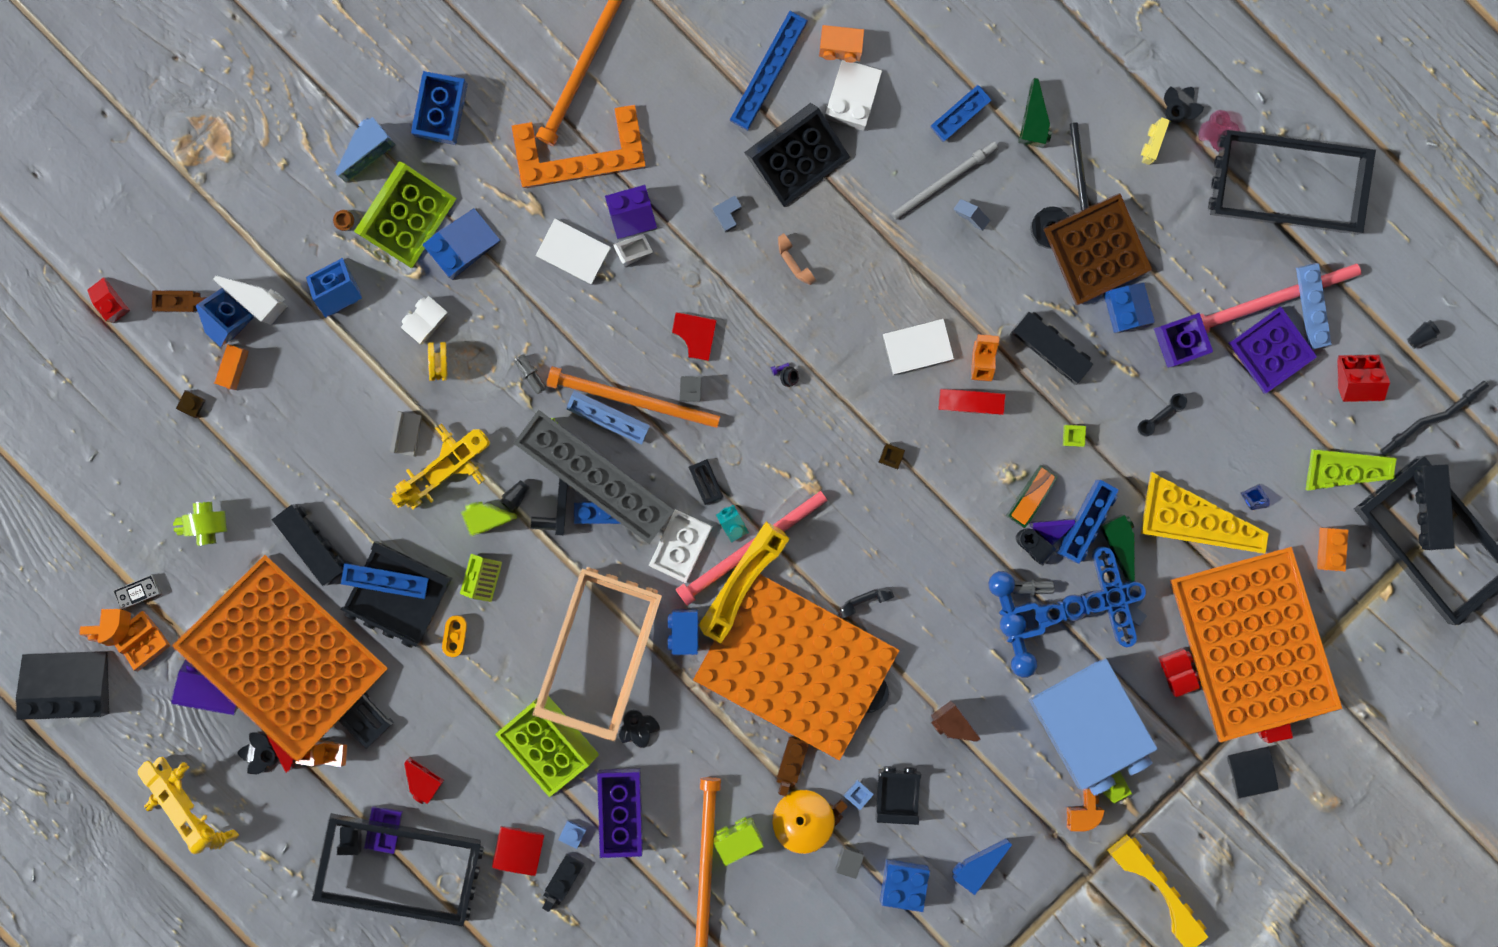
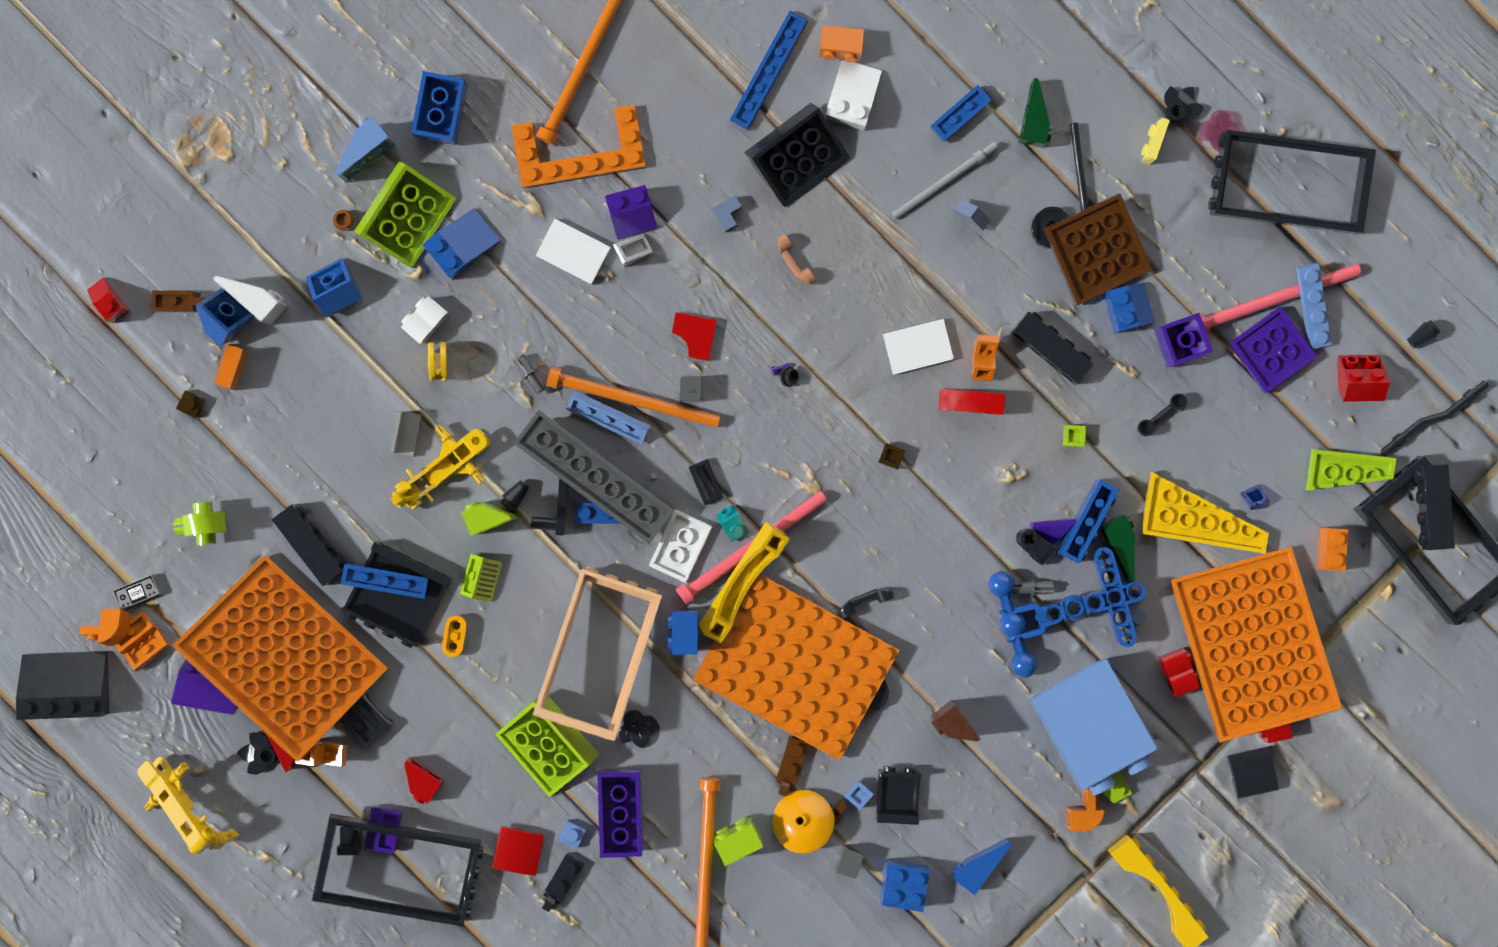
slope [1006,465,1057,528] -> none

